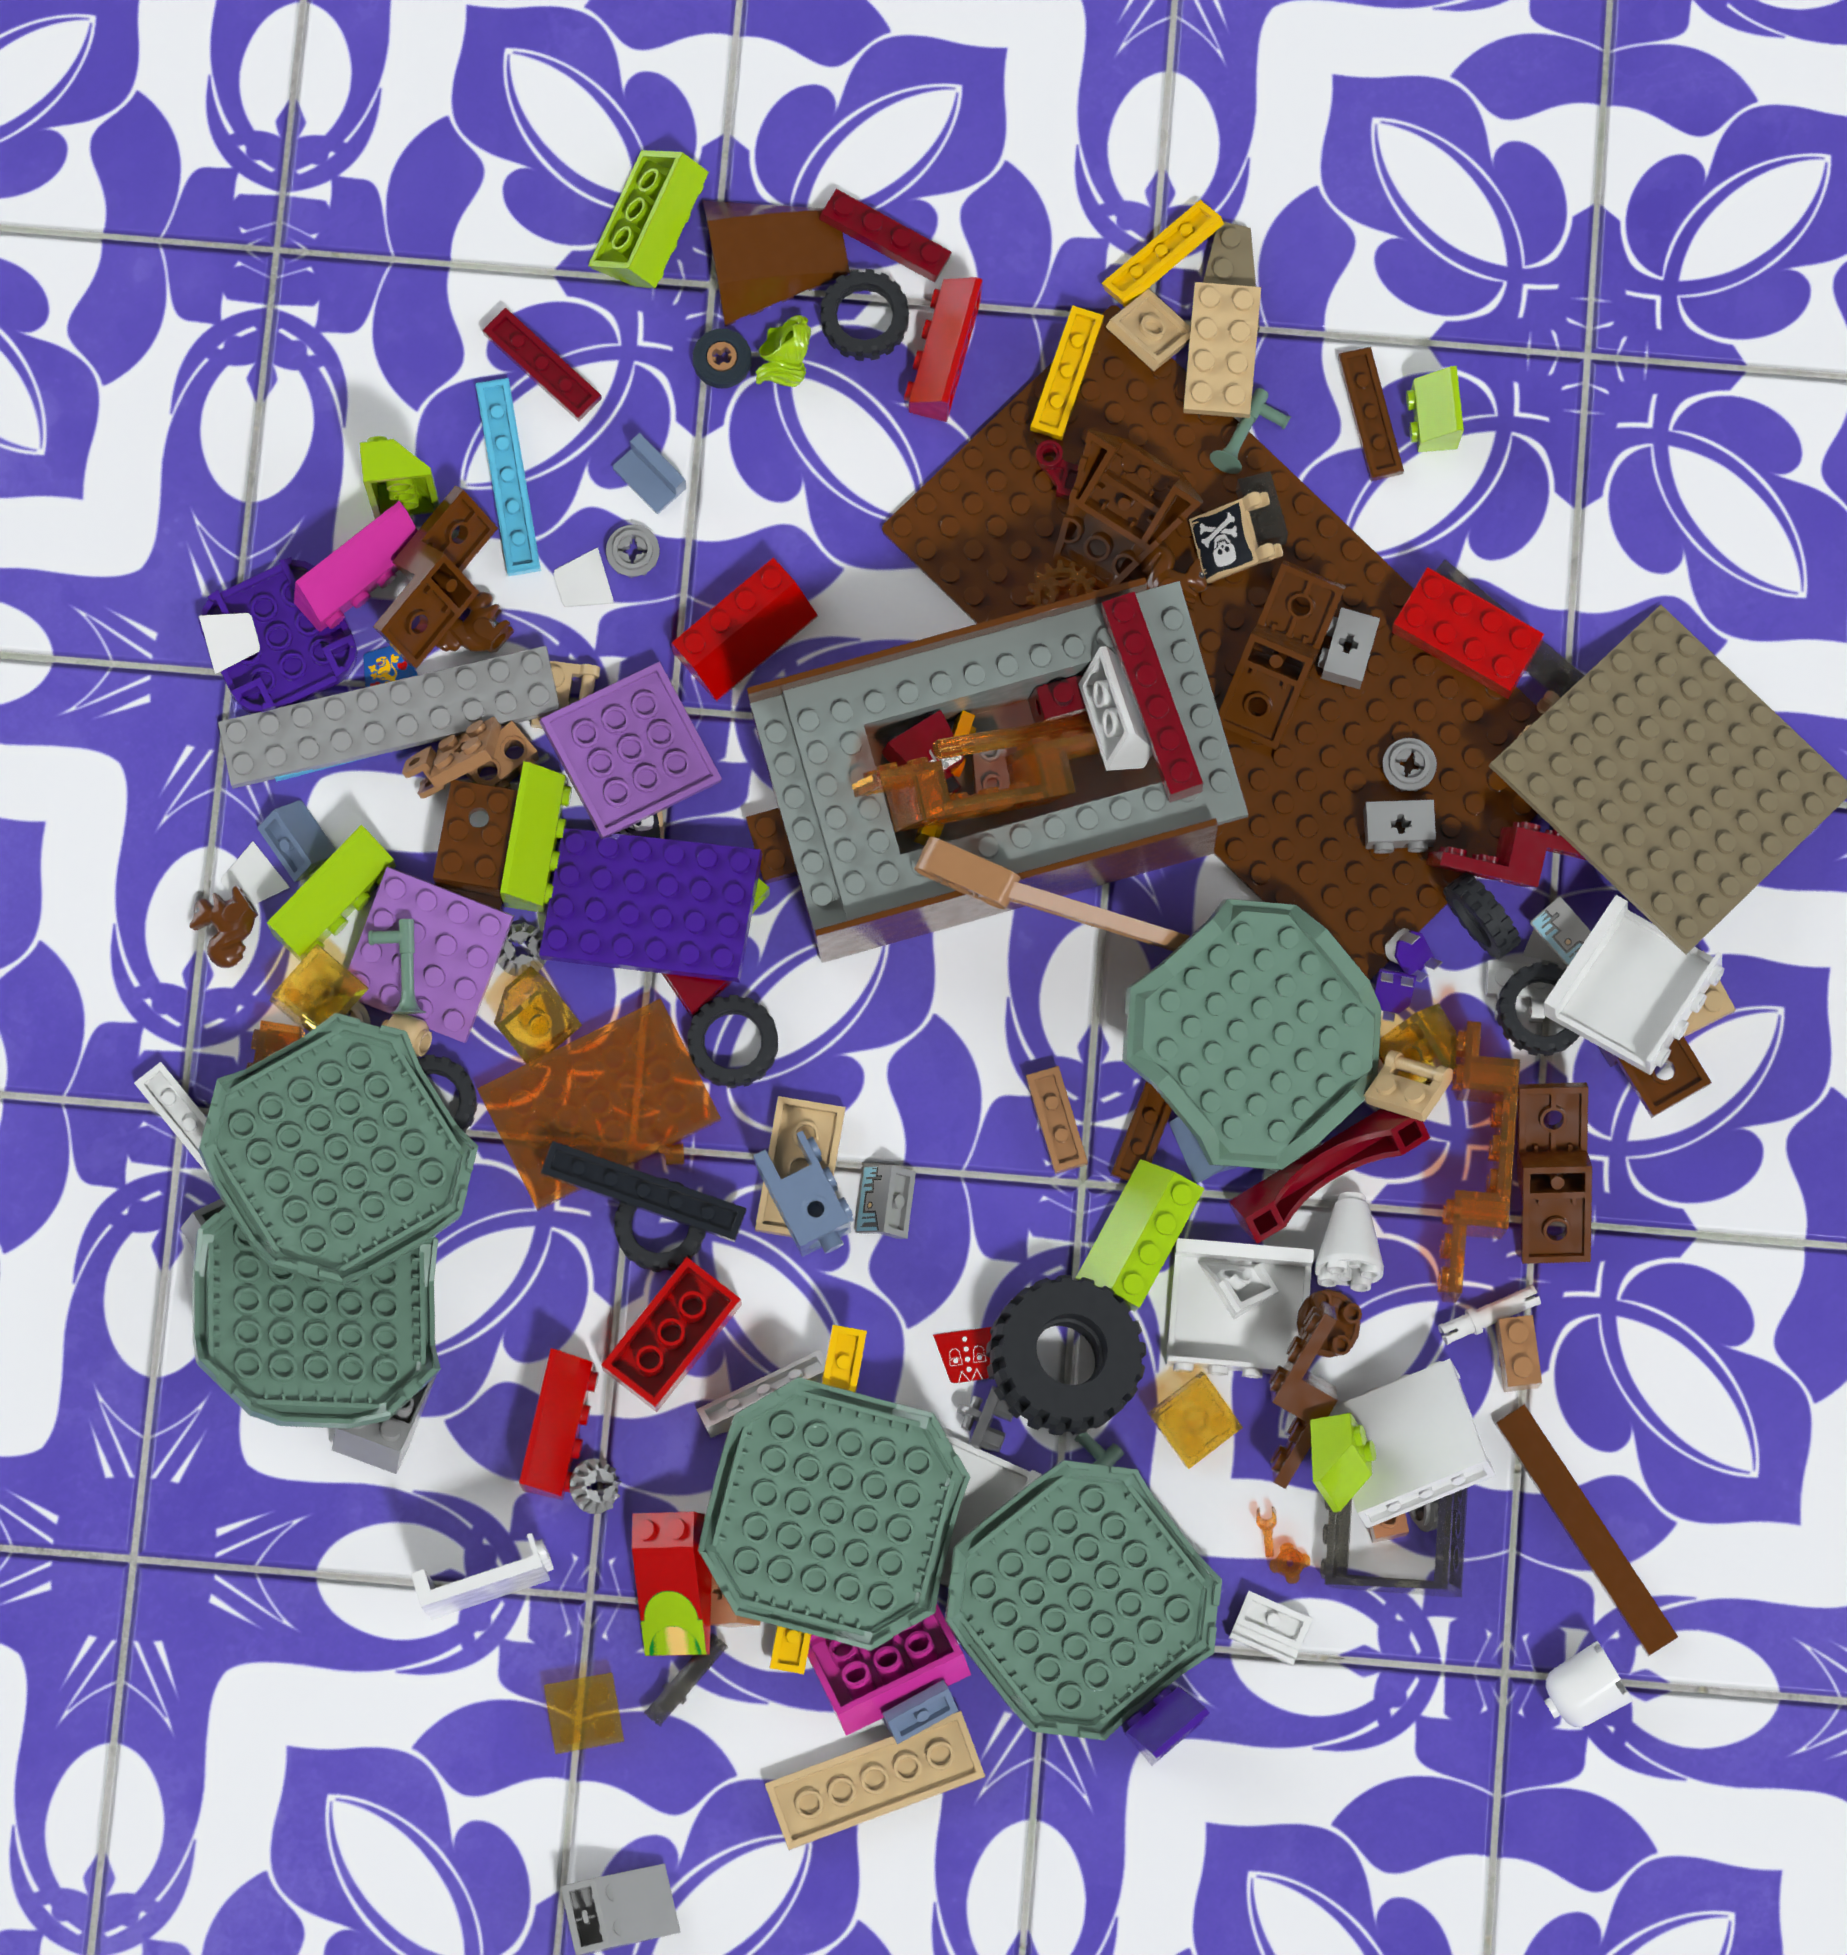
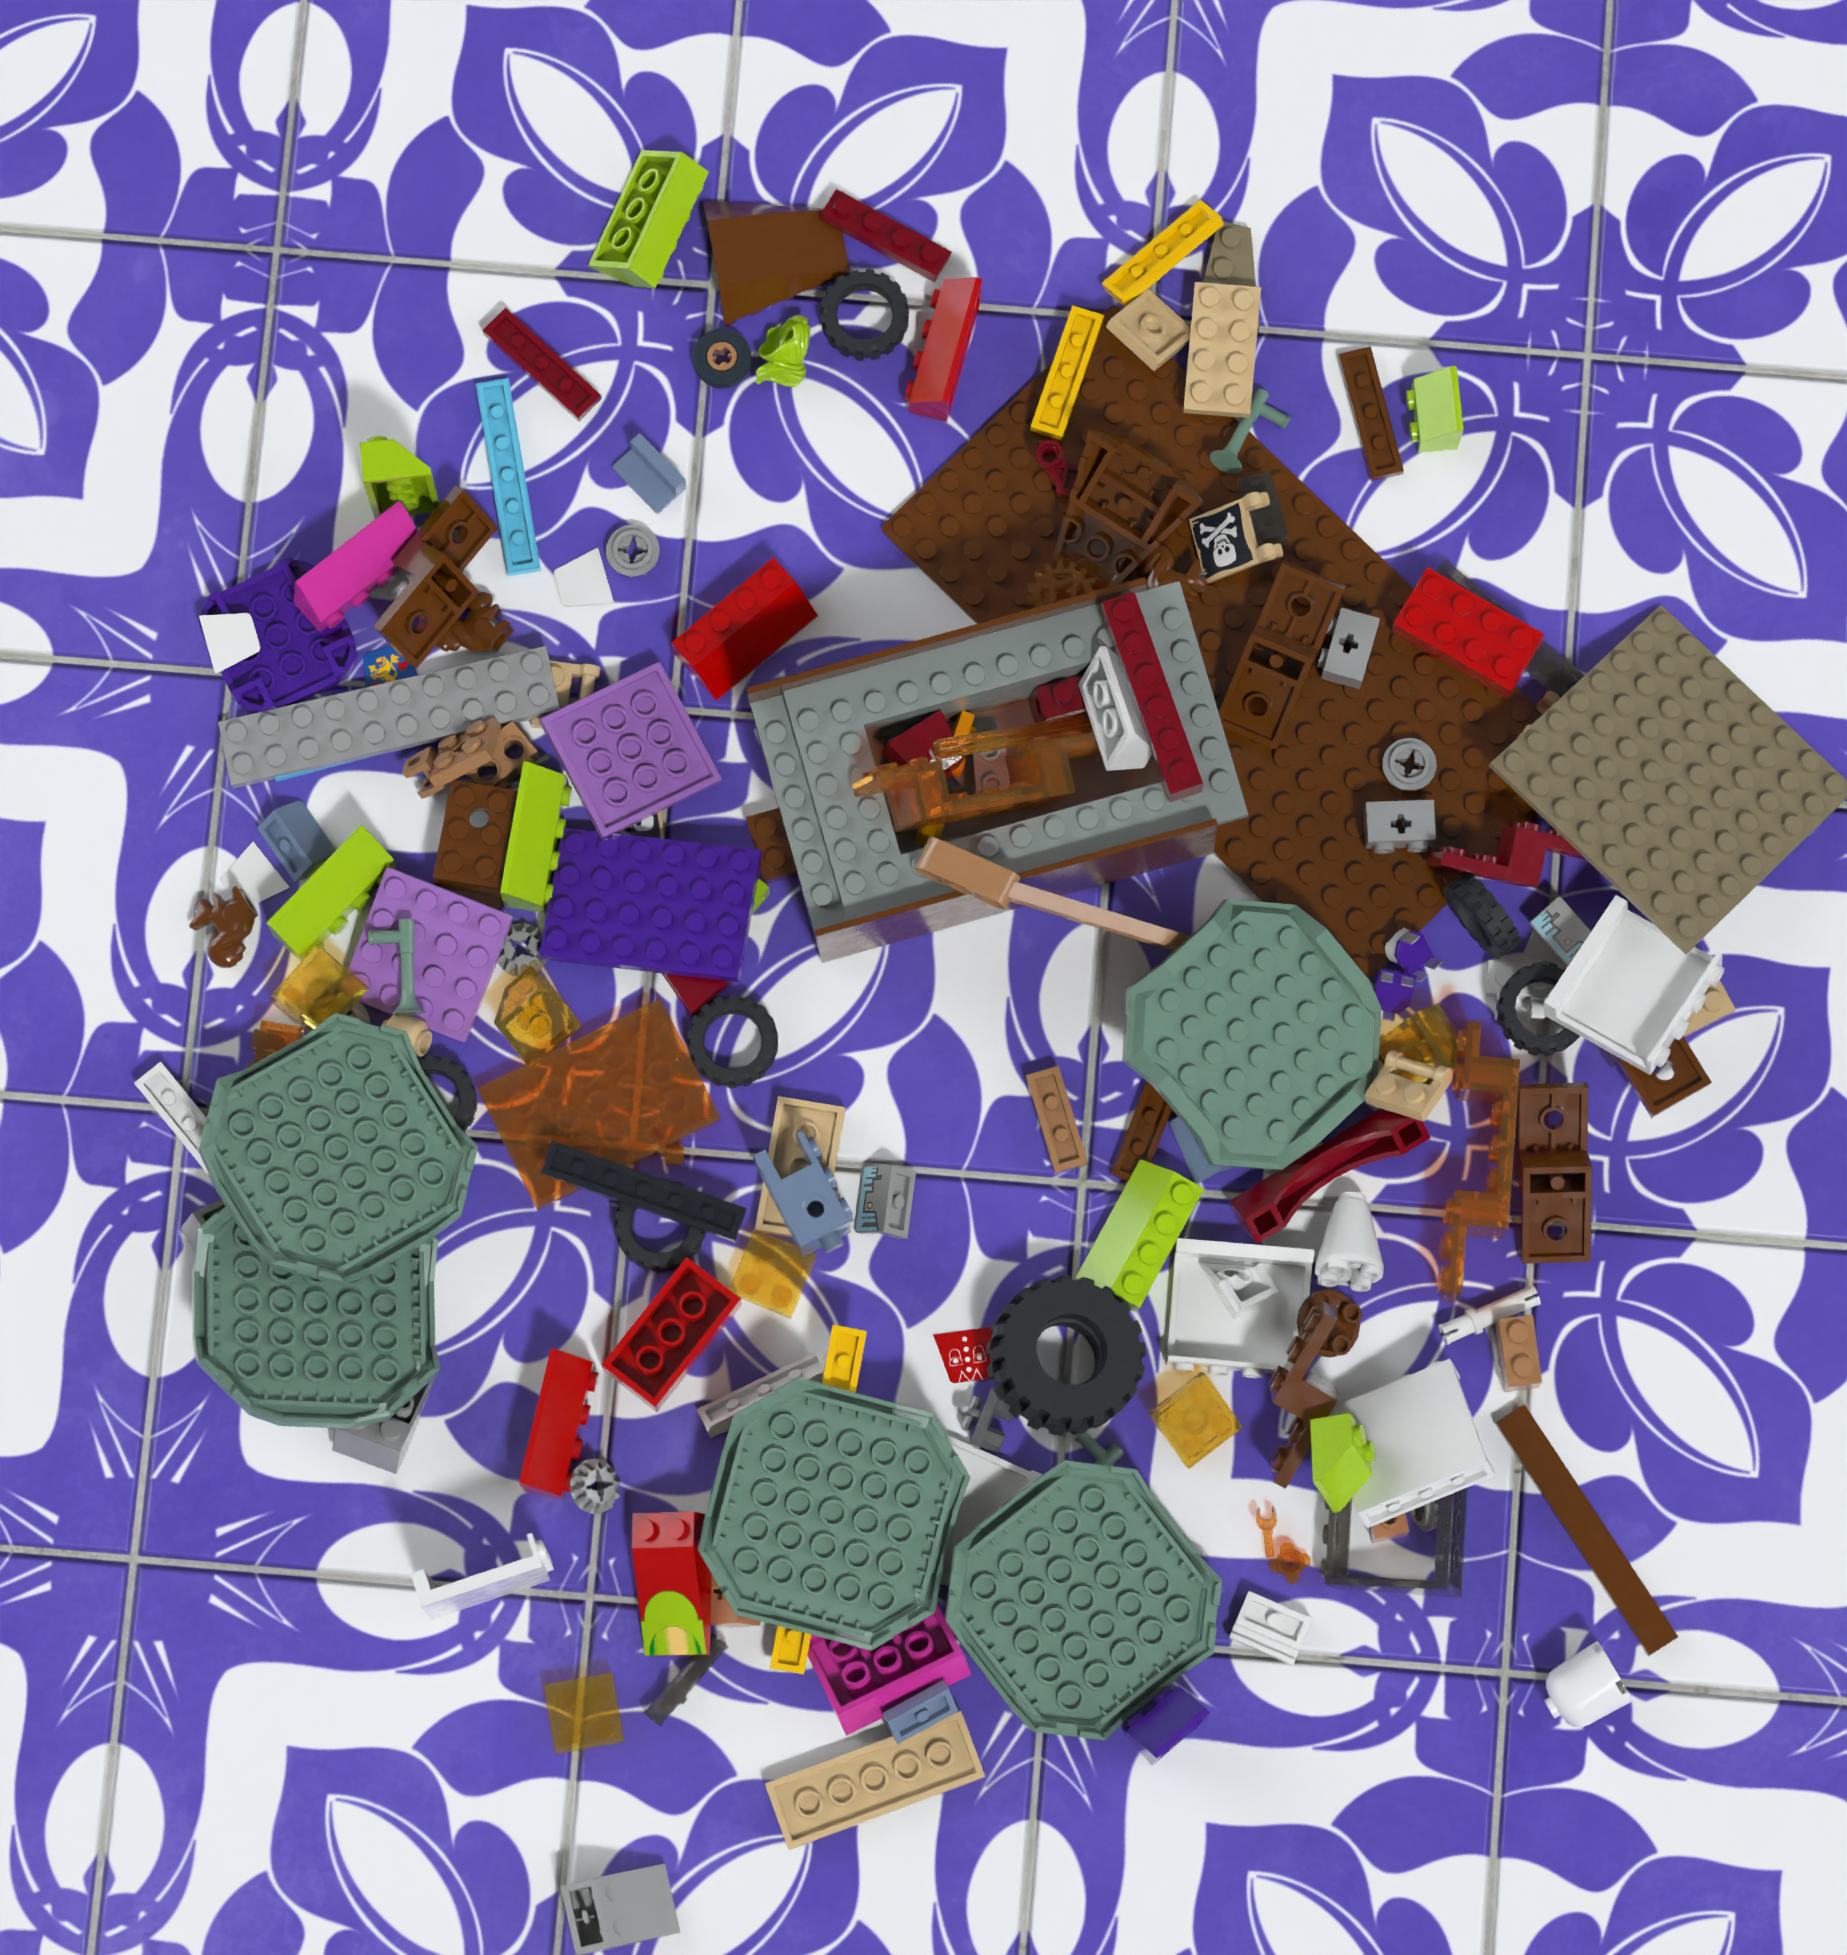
none -> clear yellow plate [729,1229,817,1319]

